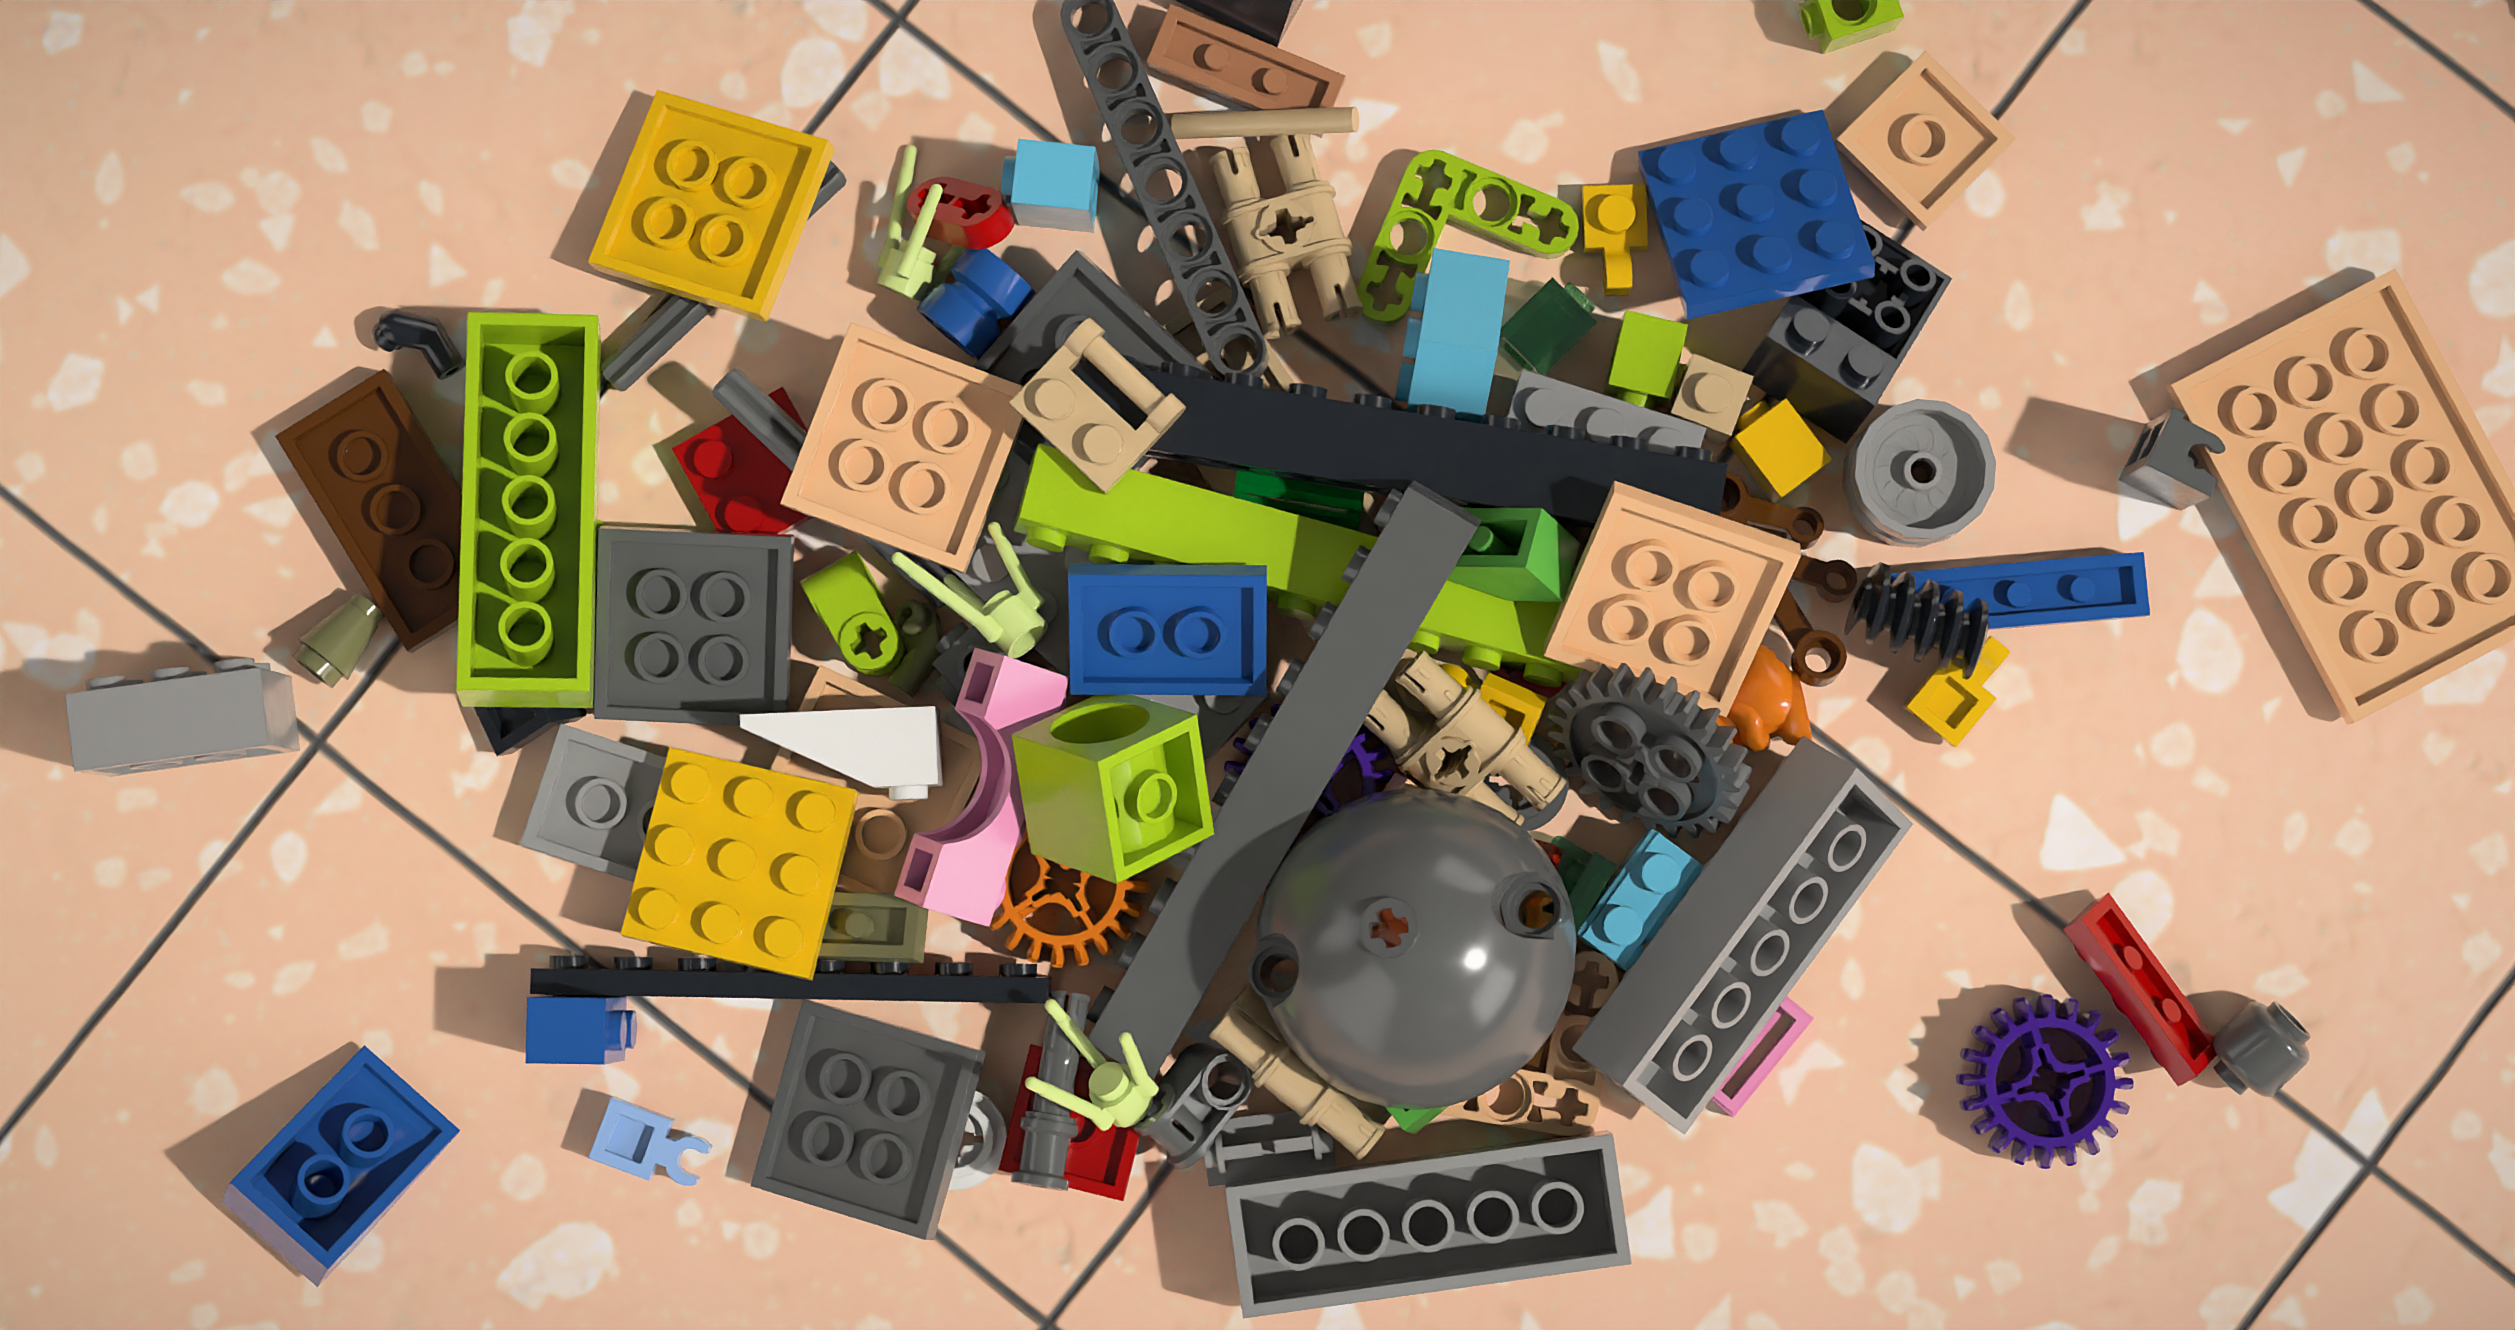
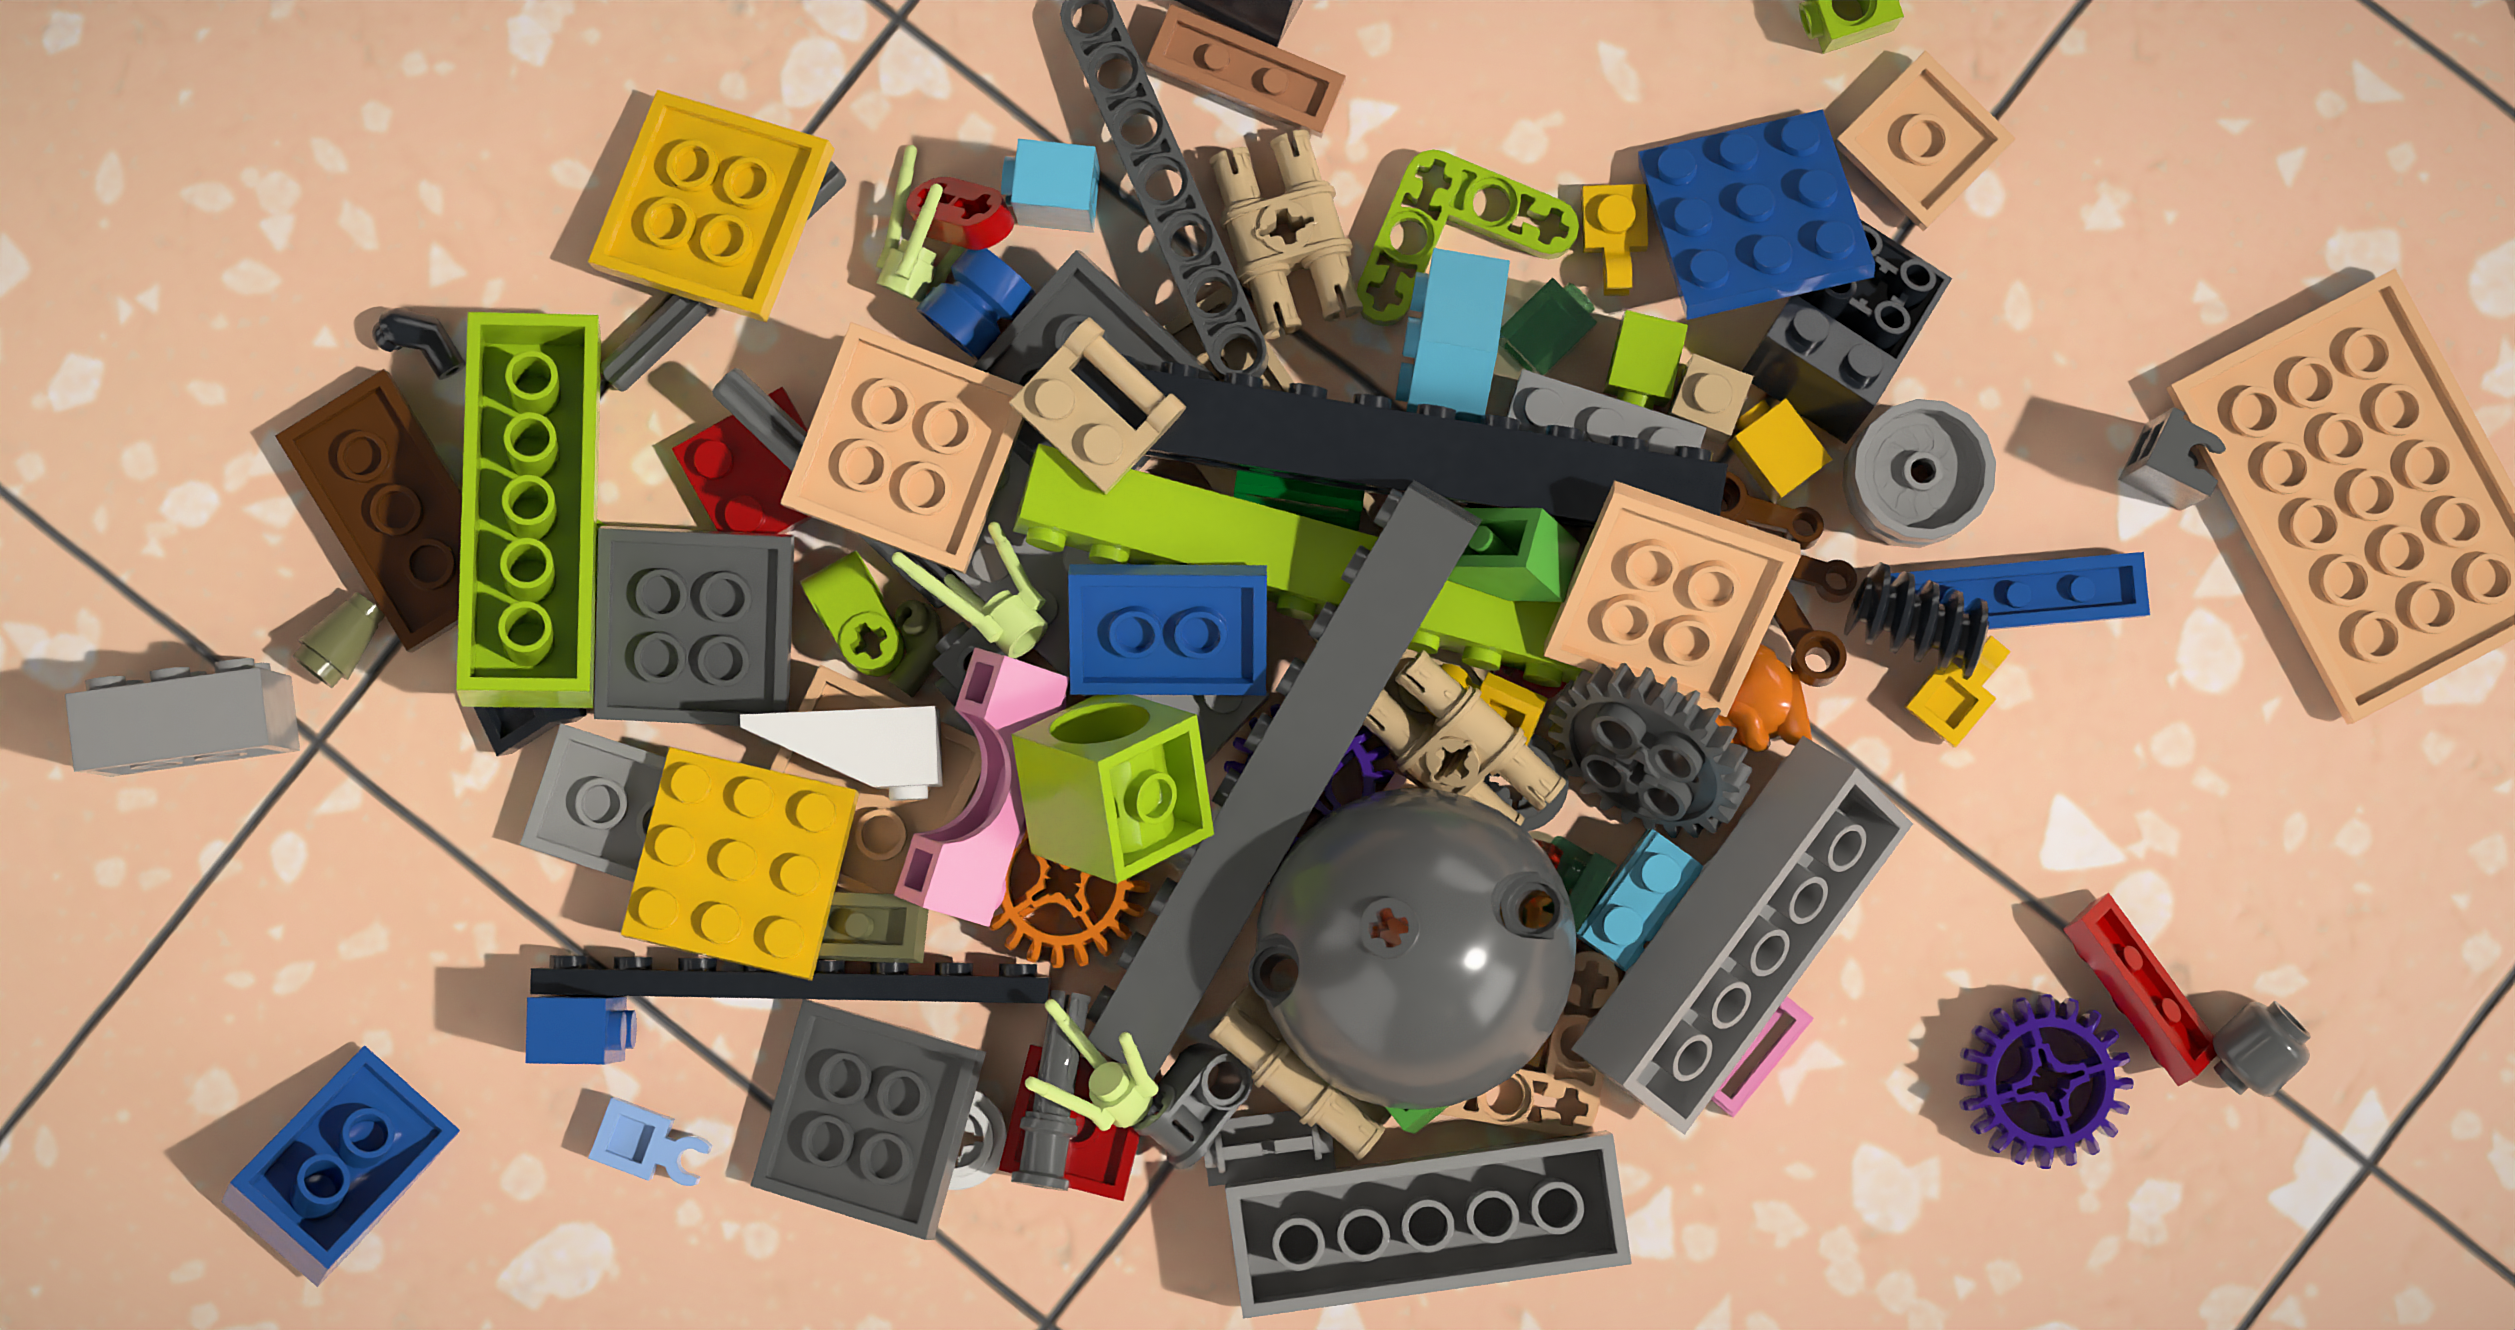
tan bar [1171,107,1359,139] -> none

